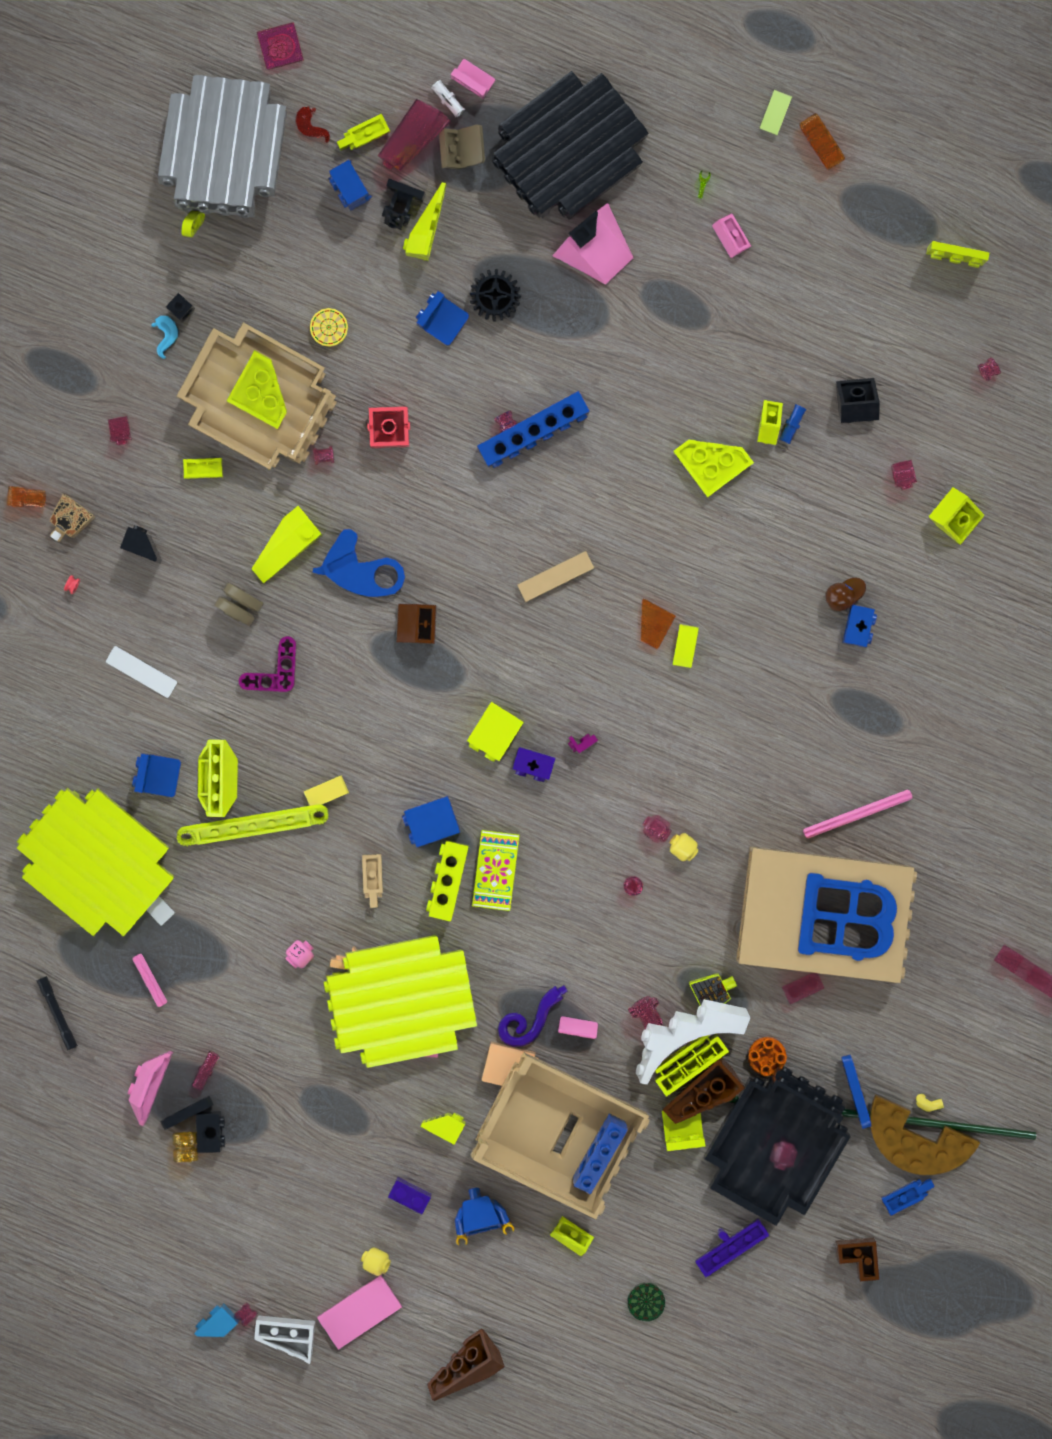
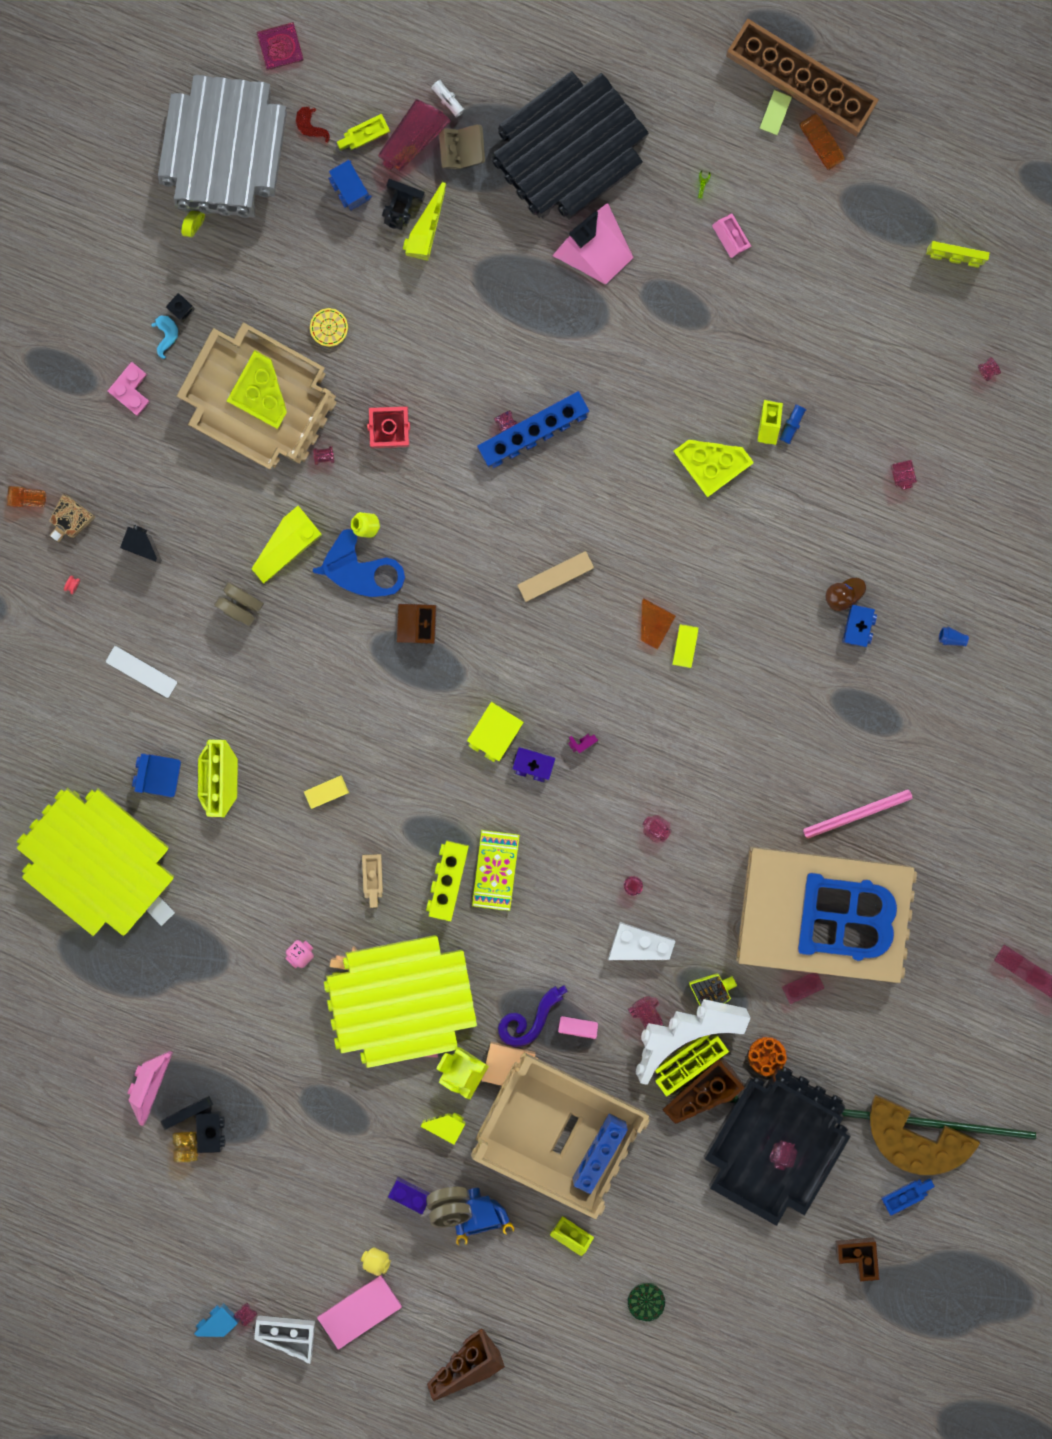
black piece [36,976,78,1051] -> none
clear pink bracket [108,416,132,445] -> none
bright pink axle [133,954,167,1007] -> none
neon yellow plate [177,804,328,846] -> none
neon yellow plate [183,458,223,479] -> none
clear pink pin [192,1051,220,1091] -> none
magenta beam [239,636,297,692] -> none
blue brick [402,796,460,848] -> none
blue bracket [416,291,469,346] -> none
bright pink panel [451,59,495,99] -> none
black gear [469,269,521,322] -> none
neon yellow bracket [662,1110,705,1151] -> none
light yellow head [669,833,698,861] -> none
dark purple plate [695,1218,769,1278] -> none
black slope [836,378,880,423] -> none
blue beam [841,1054,872,1129] -> none
light yellow arm [916,1094,944,1112] -> none
neon yellow slope [929,487,985,545] -> none
none -> bright pink plate [108,362,150,416]
none -> neon yellow head [351,512,380,538]
none -> dark tan wheel [426,1187,473,1228]
none -> neon yellow panel [436,1047,489,1099]
none -> white wedge [608,922,675,960]
none -> medium nougat brick [726,19,879,137]
none -> blue cone [939,627,969,647]

